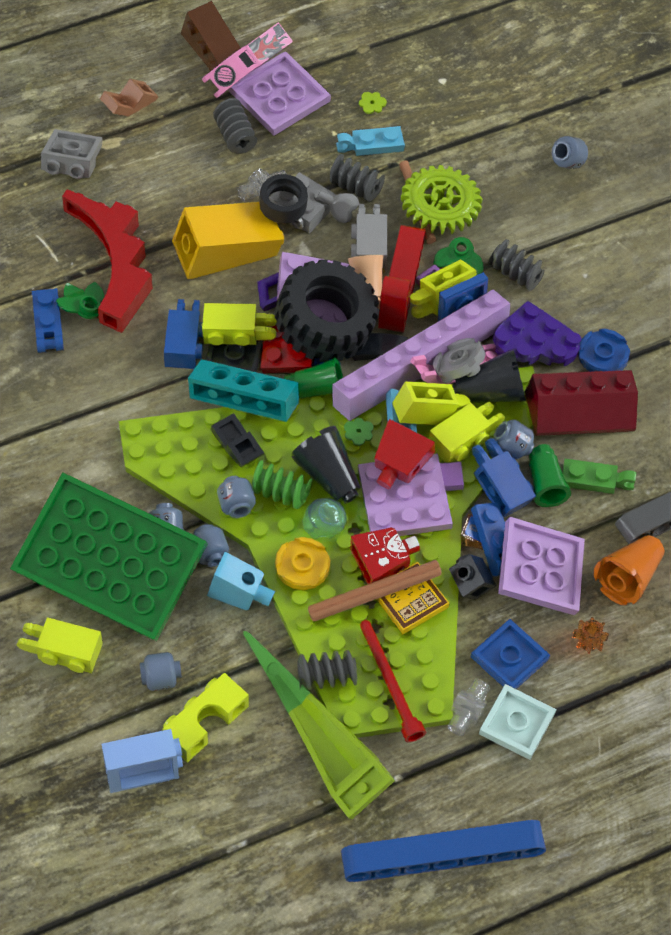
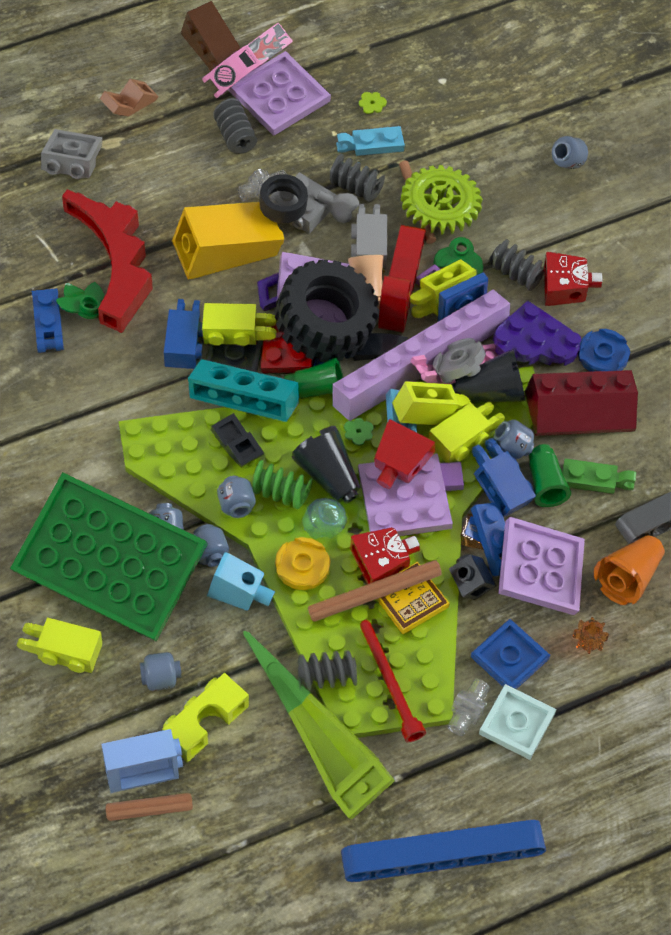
none -> nougat axle [106,793,193,821]
none -> red torso [543,252,602,306]

